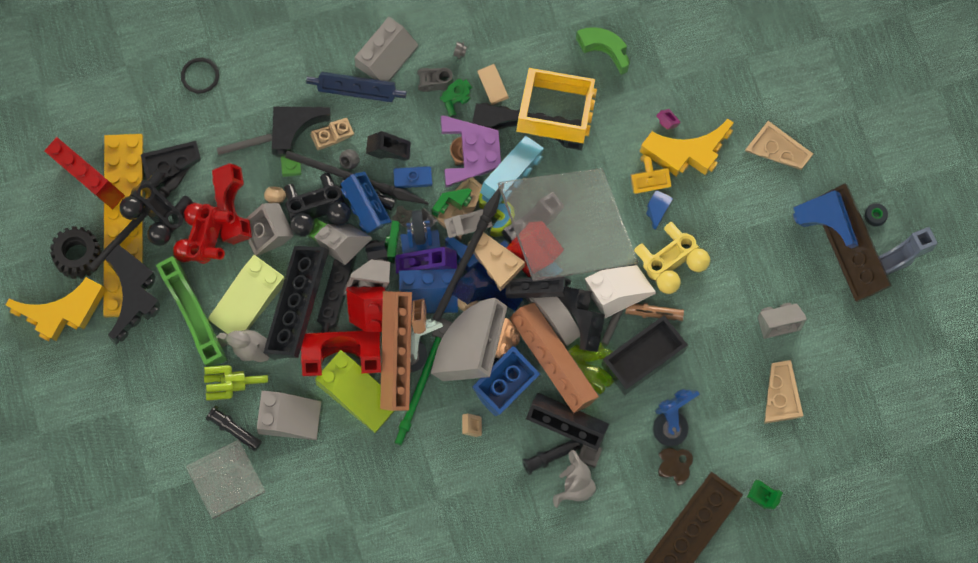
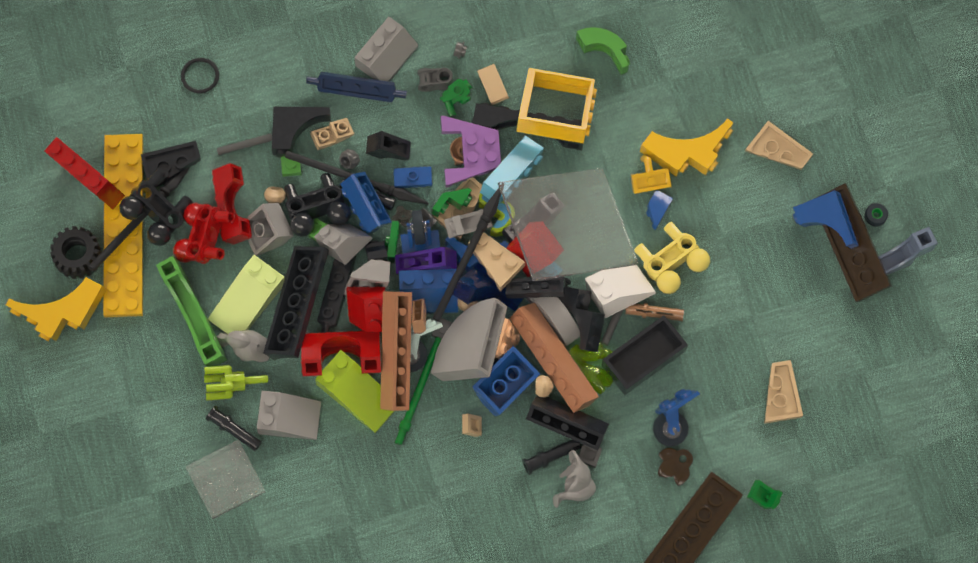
black arch [105,244,160,345] -> none
magenta plate [656,109,681,130] -> none
light grey slope [758,303,807,339] -> none
none -> tan piece [535,375,554,397]

